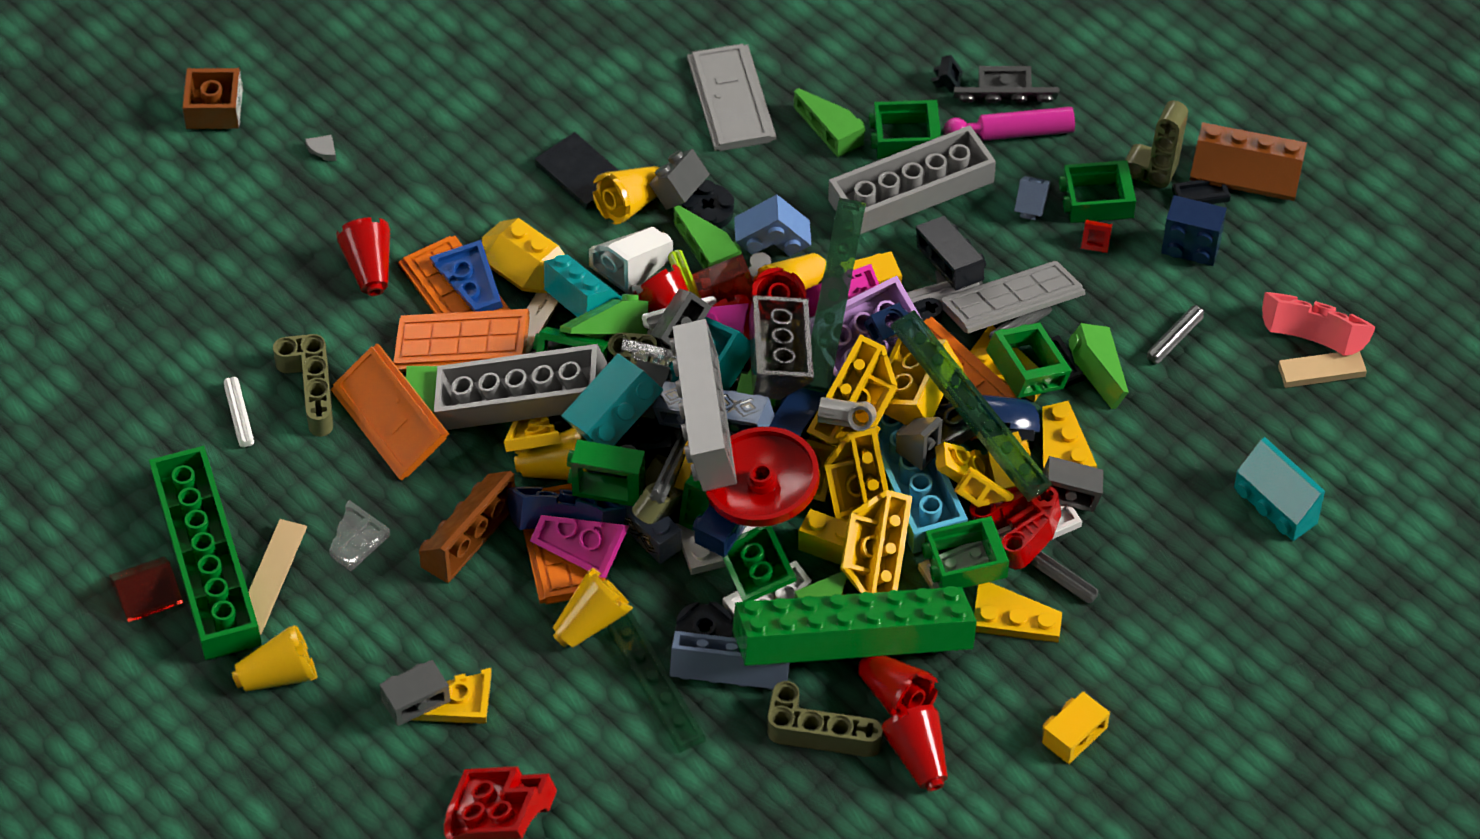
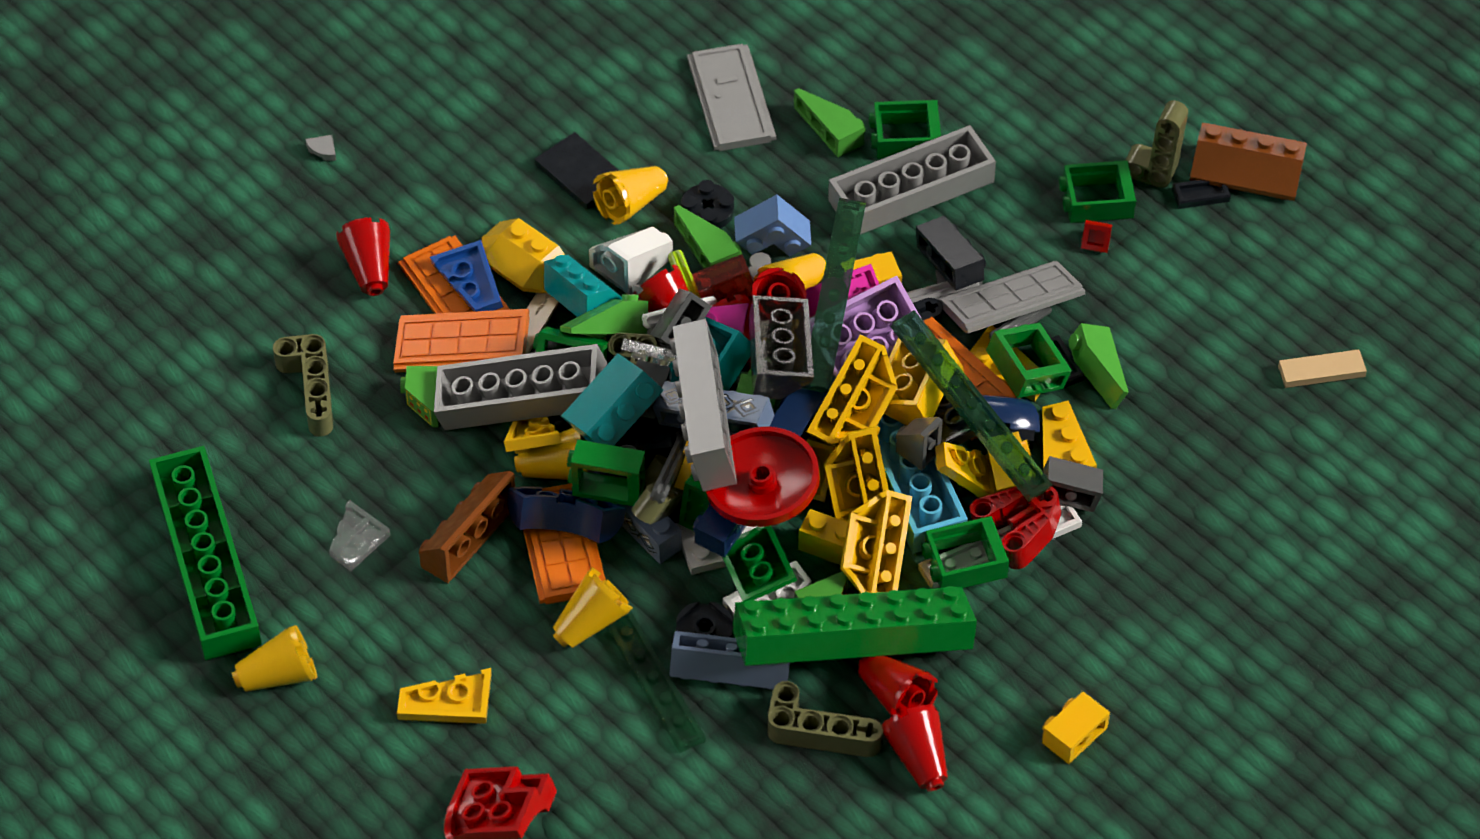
clear red slope [109,556,183,622] -> none
dark orange brick [183,68,243,129] -> none
white axle [223,377,254,448] -> none
tan piece [248,519,307,635] -> none
orange piece [330,344,449,480] -> none
dark grey brick [380,659,450,726] -> none
dark pink wing [530,515,629,578] -> none
dark grey brick [649,148,710,210] -> none
light grey piece [818,397,877,431] -> none
dark blue brick [864,302,912,345] -> none
black tile [931,55,963,93] -> none
dark pink piece [943,107,1075,141] -> none
dark grey bracket [953,66,1059,103] -> none
yellow tile [954,467,1014,507] -> none
yellow wing [974,582,1062,643] -> none
sand blue slope [1014,176,1051,220] -> none
dark grey axle [1030,551,1099,603] -> none
dark grey axle [1147,305,1204,364] -> none
dark blue brick [1161,195,1227,266] -> none
teal slope [1234,437,1325,541] -> none
coral brick [1262,292,1375,356] -> none

